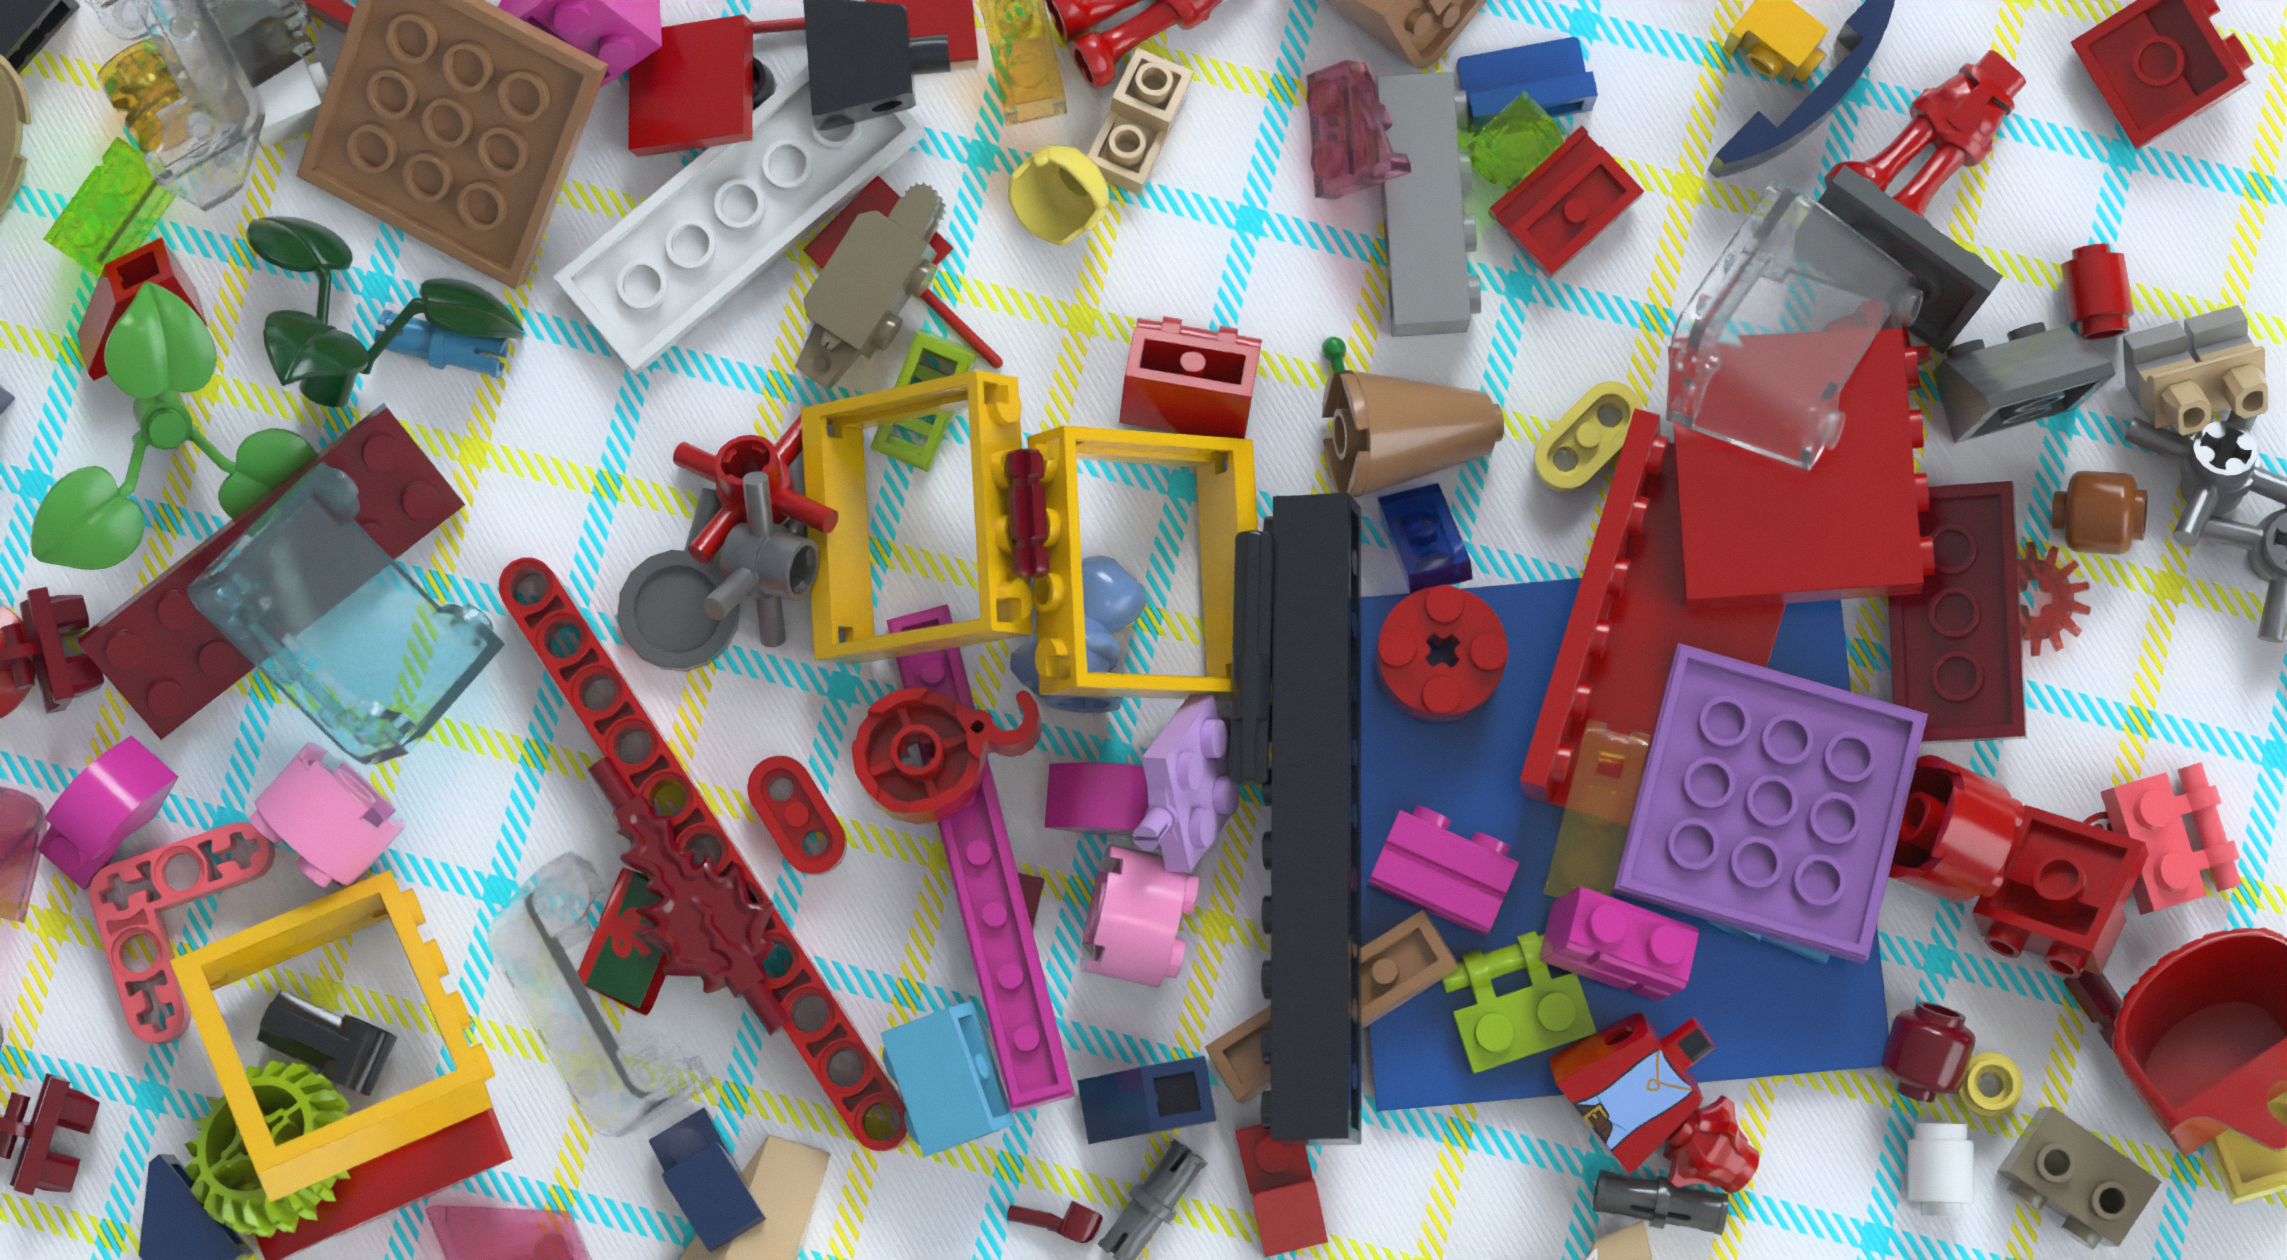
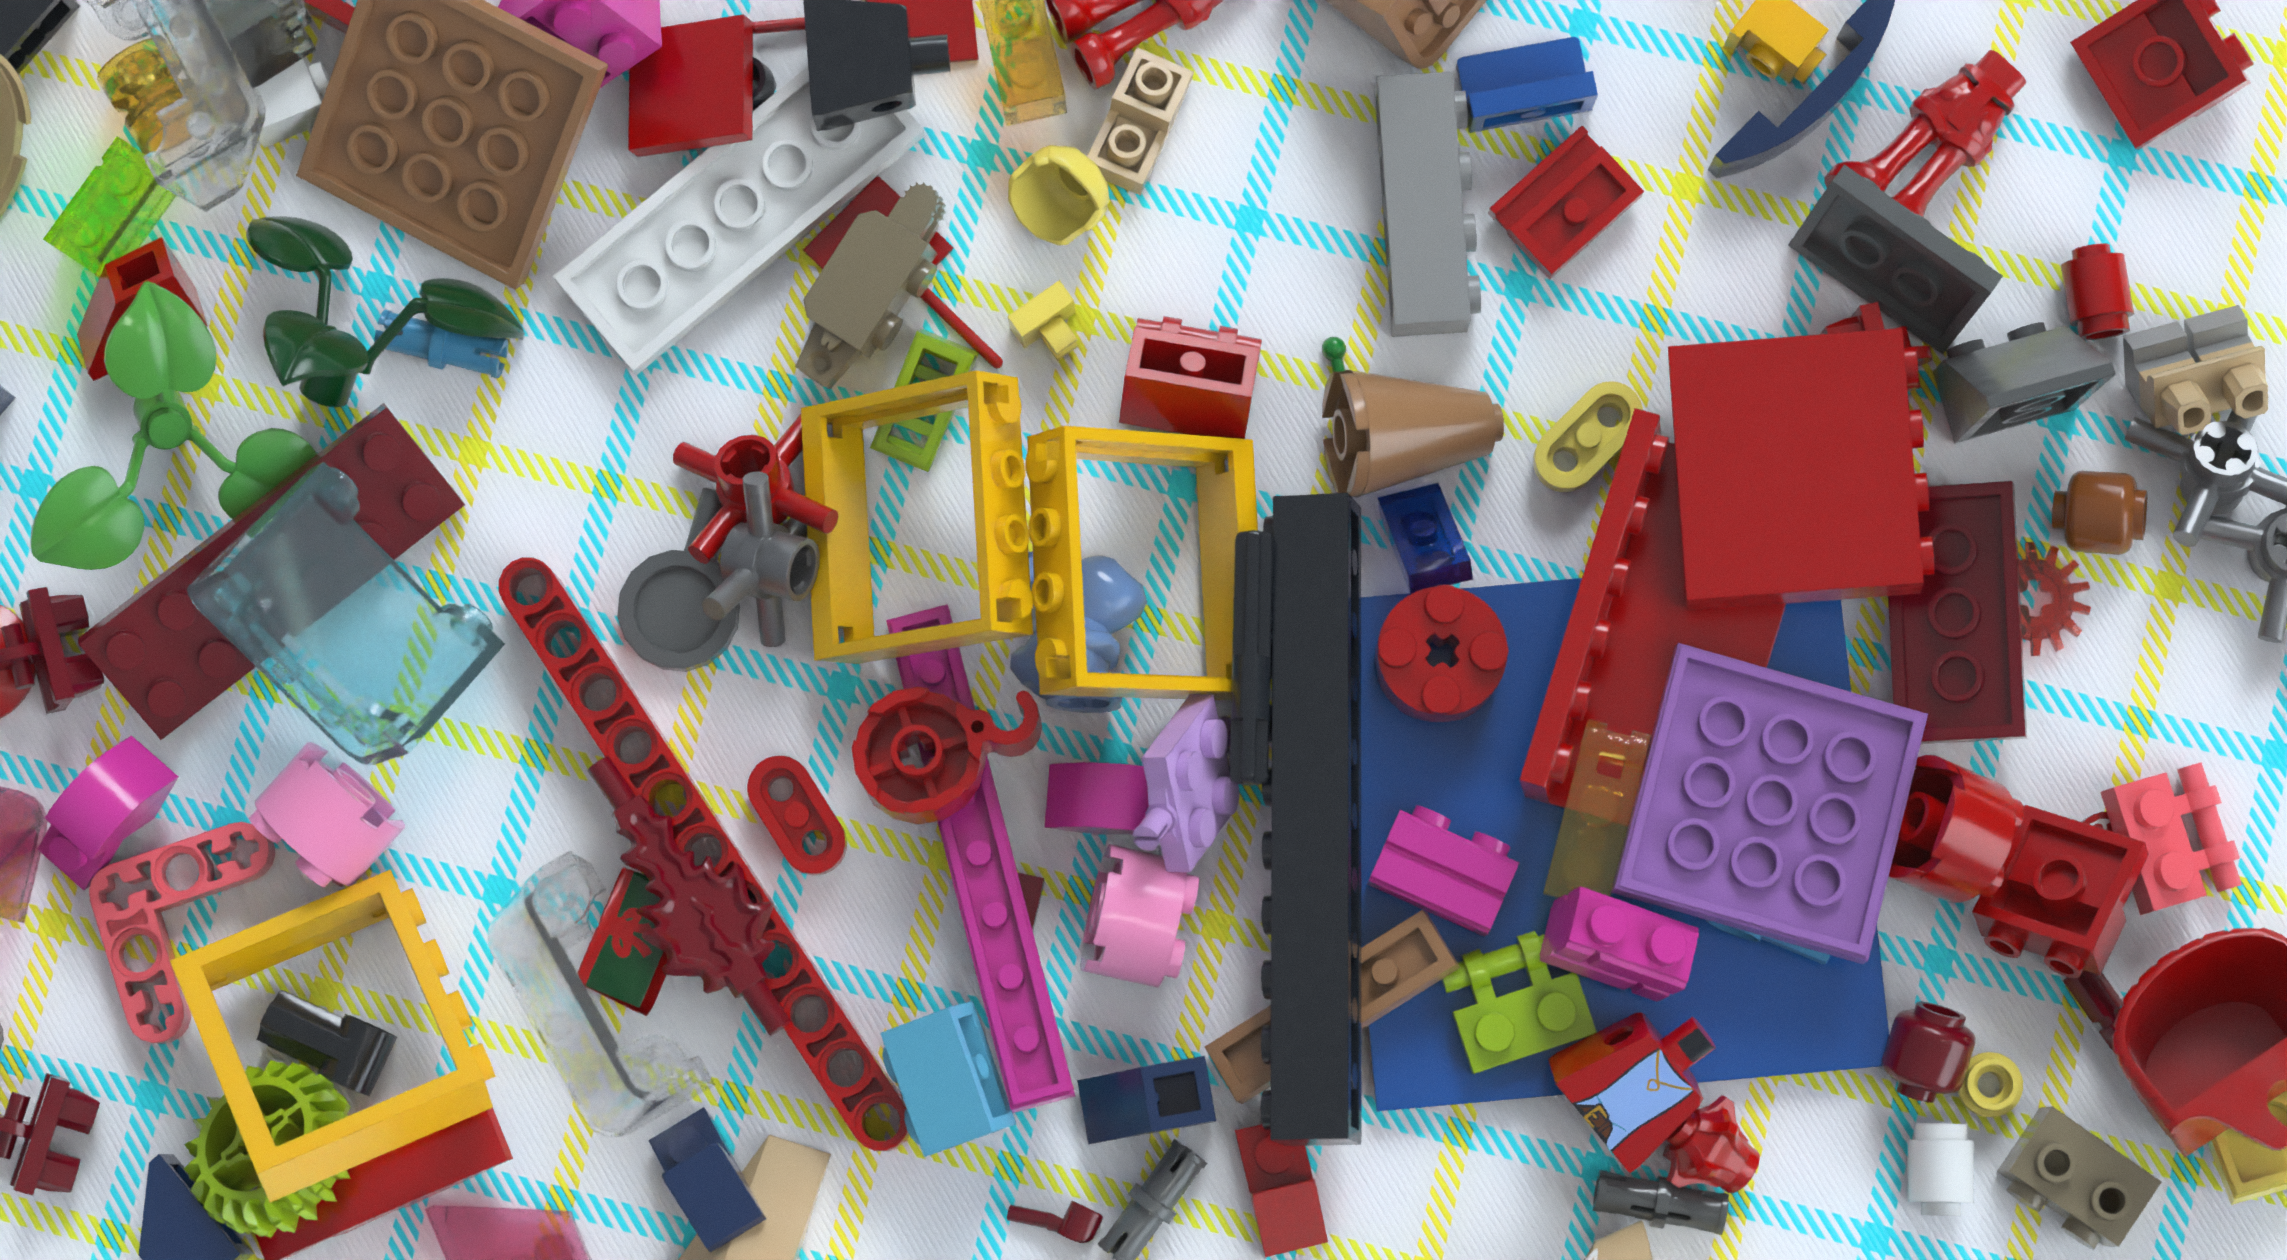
dark red axle [1006,448,1050,579] -> none
clear pink wing [1306,60,1411,200] -> none
clear neon green bracket [1466,90,1568,192] -> none
clear windscreen [1666,180,1923,471] -> none
none -> light yellow tile [1007,280,1078,361]

